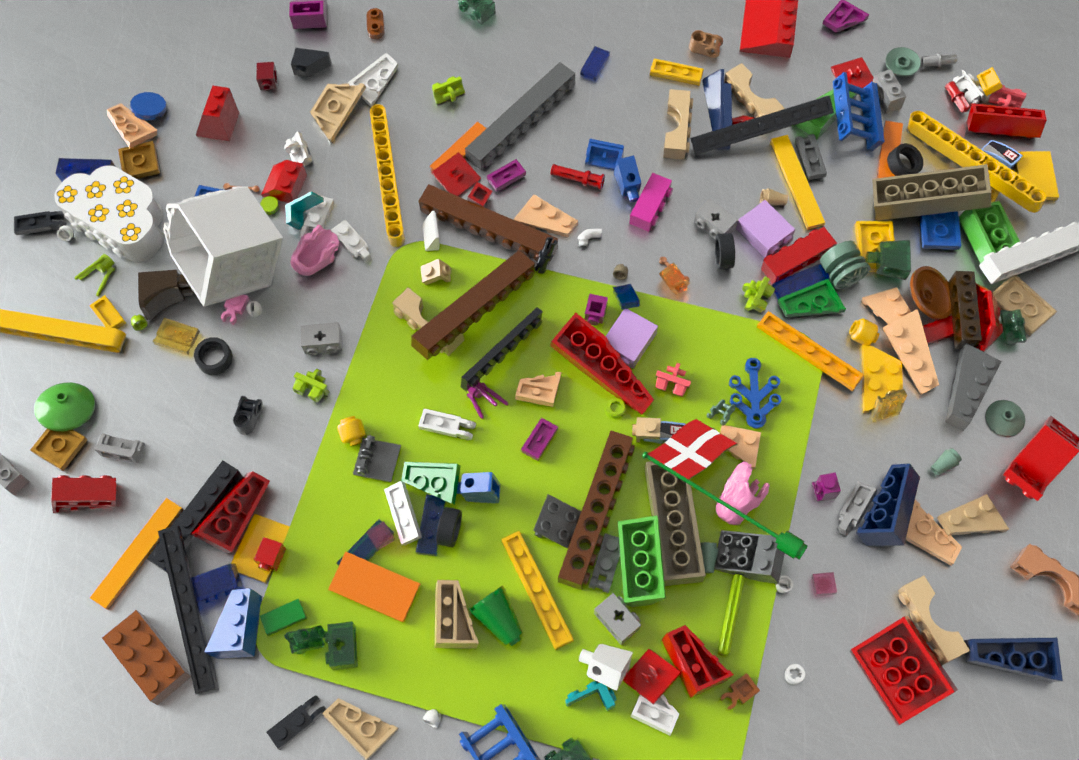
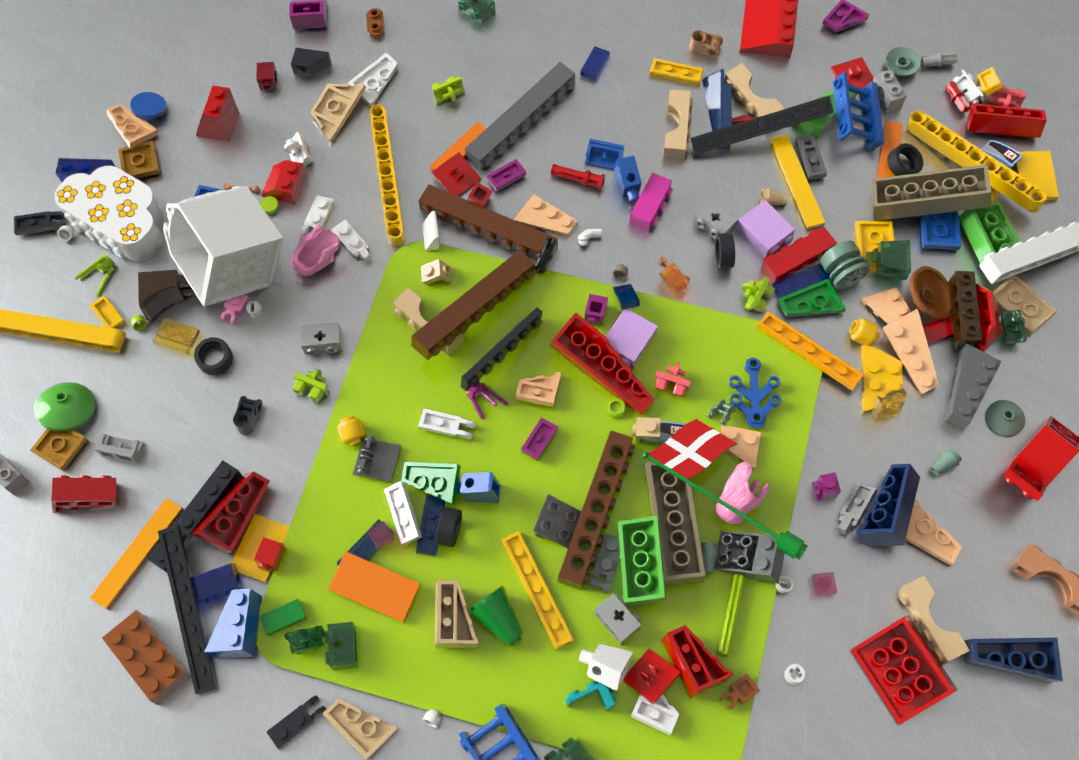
teal bracket [285,192,324,230] -> none
tan wing [937,494,1009,535] -> none

